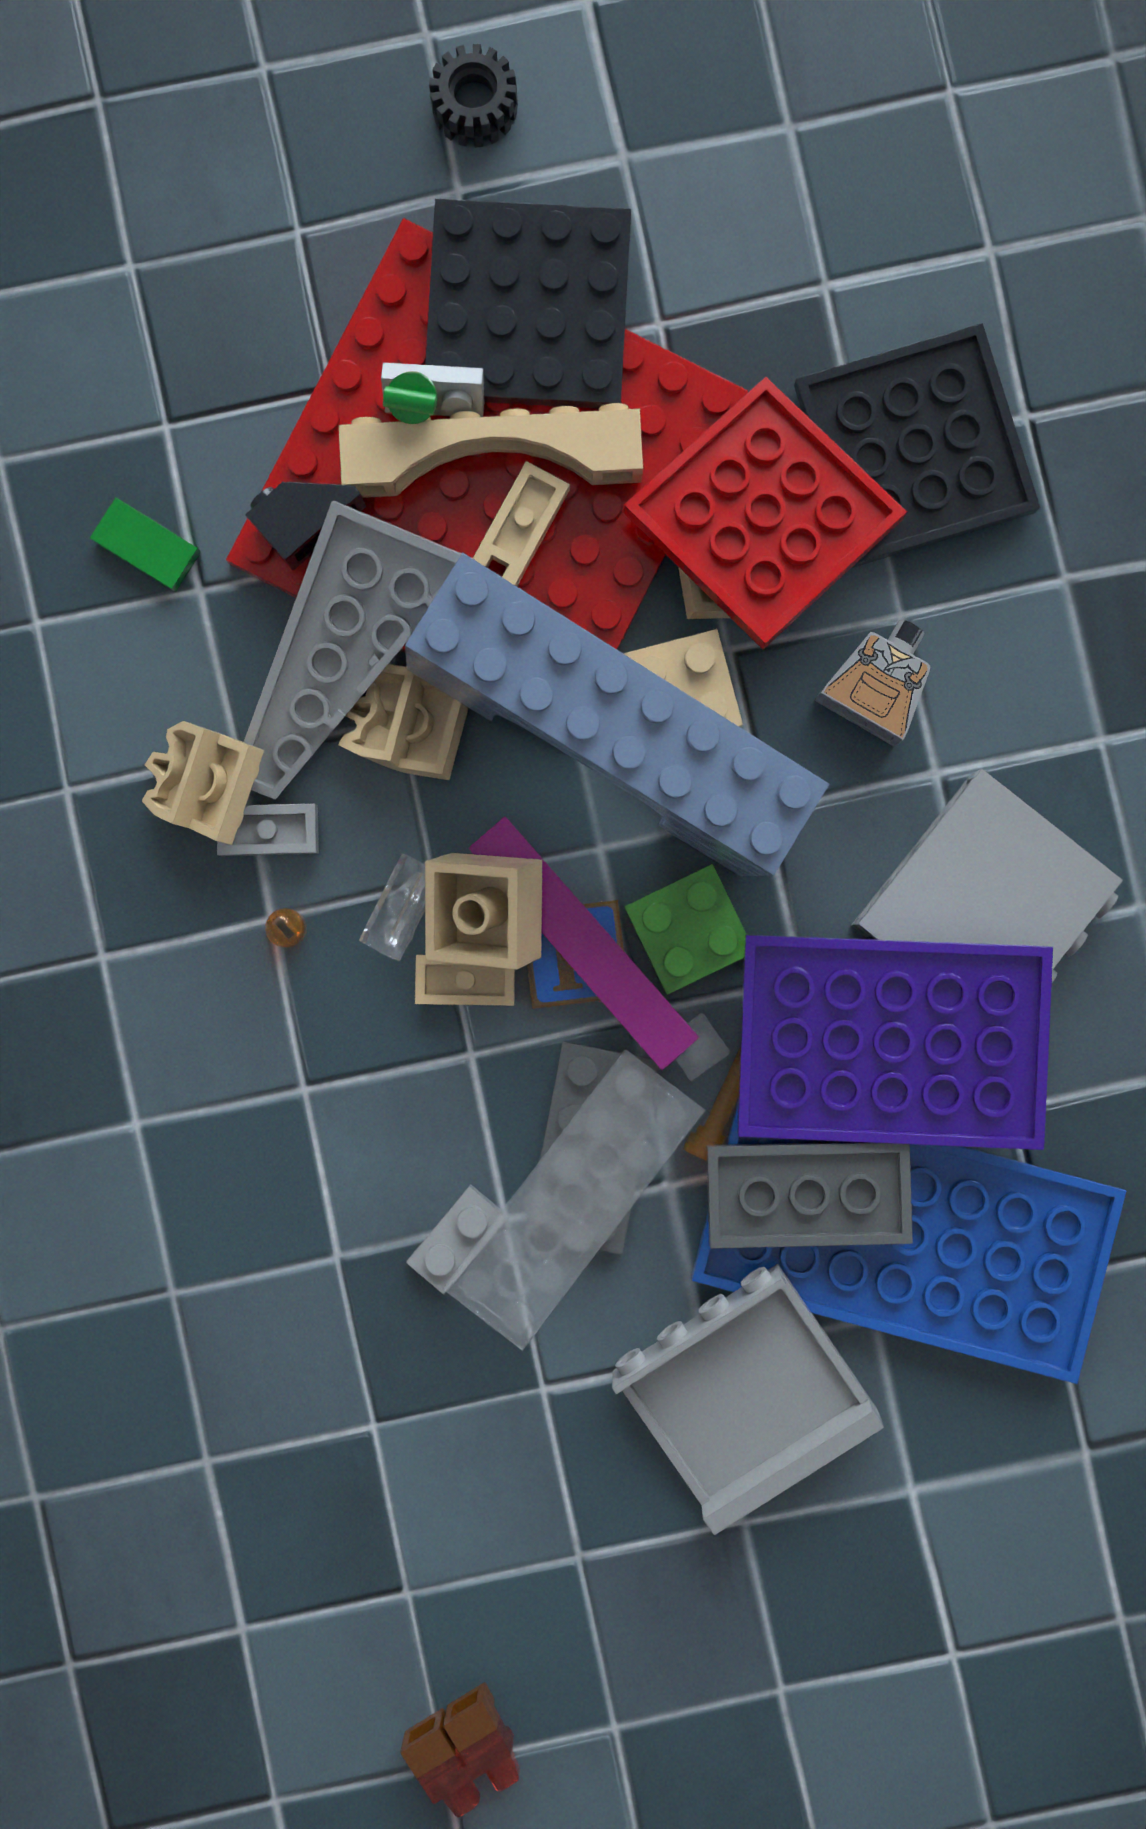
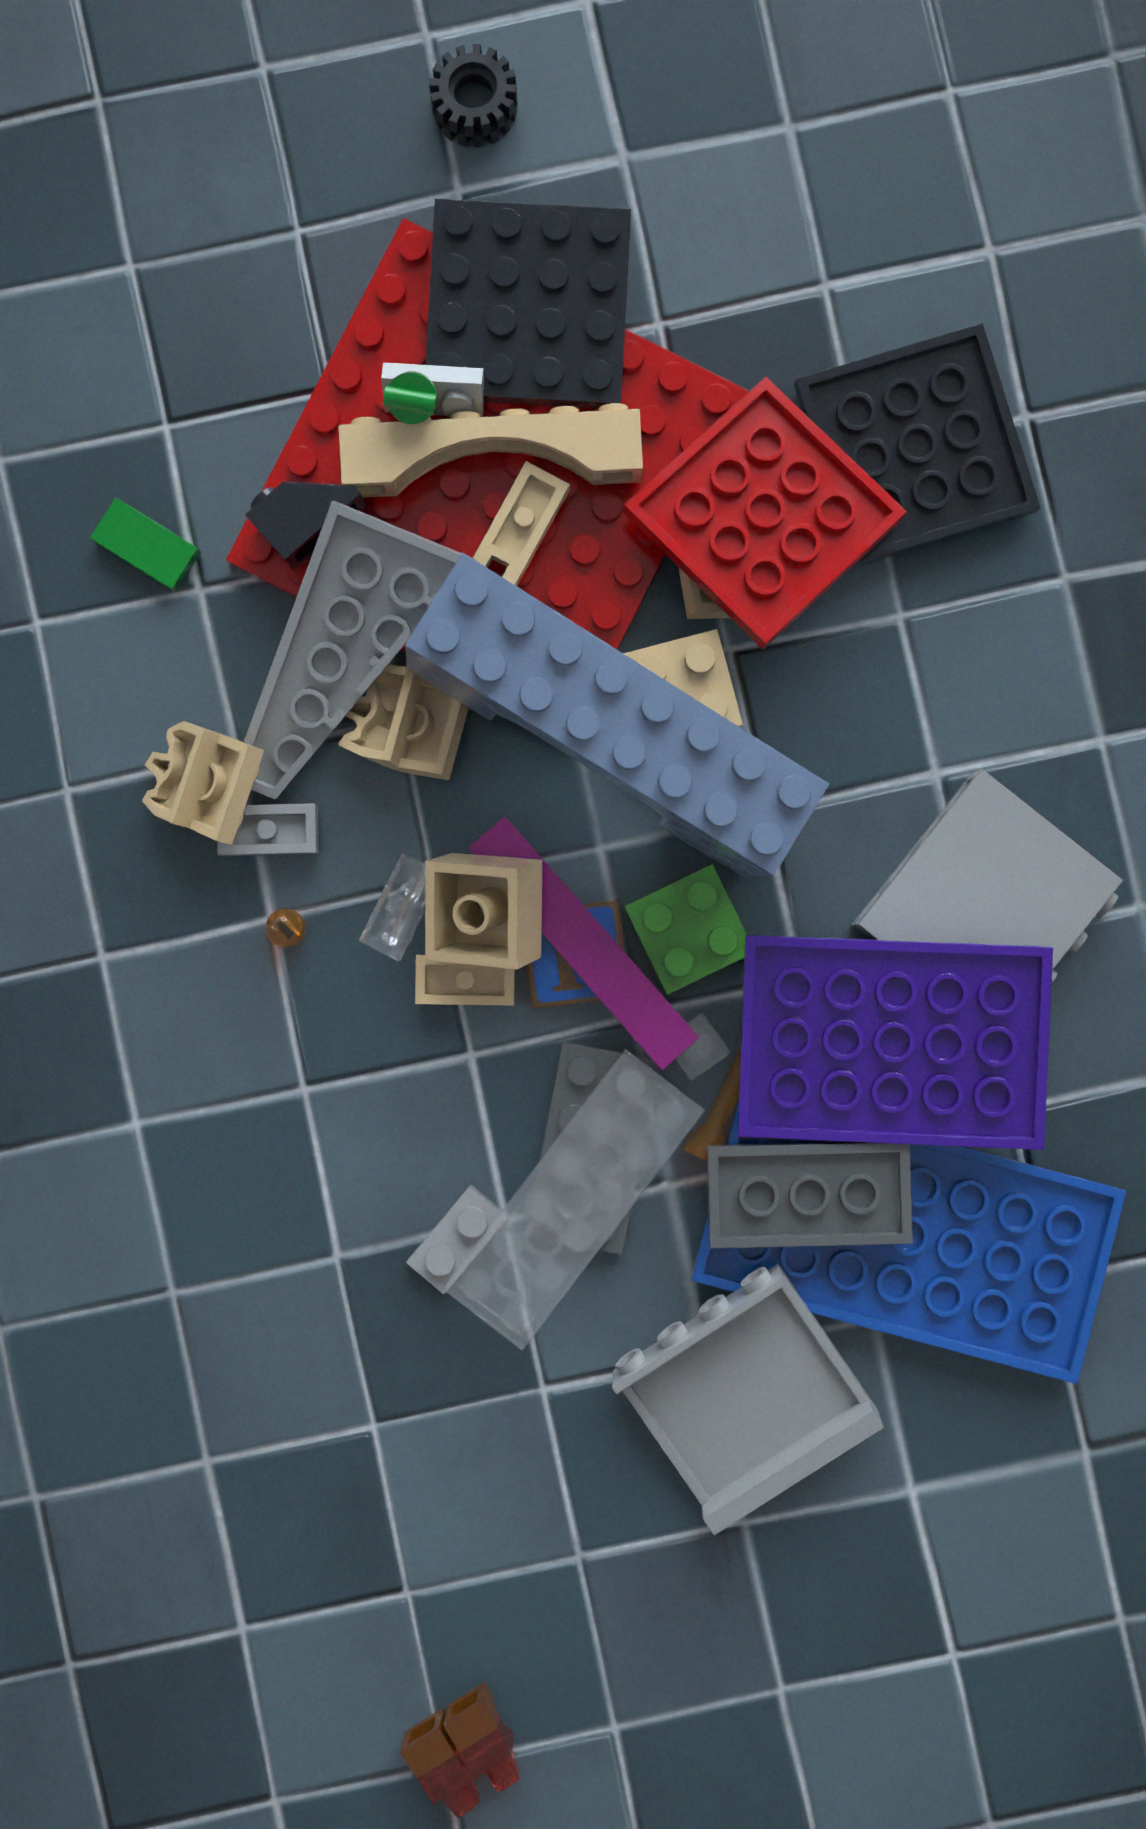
torso [815,620,931,746] -> none

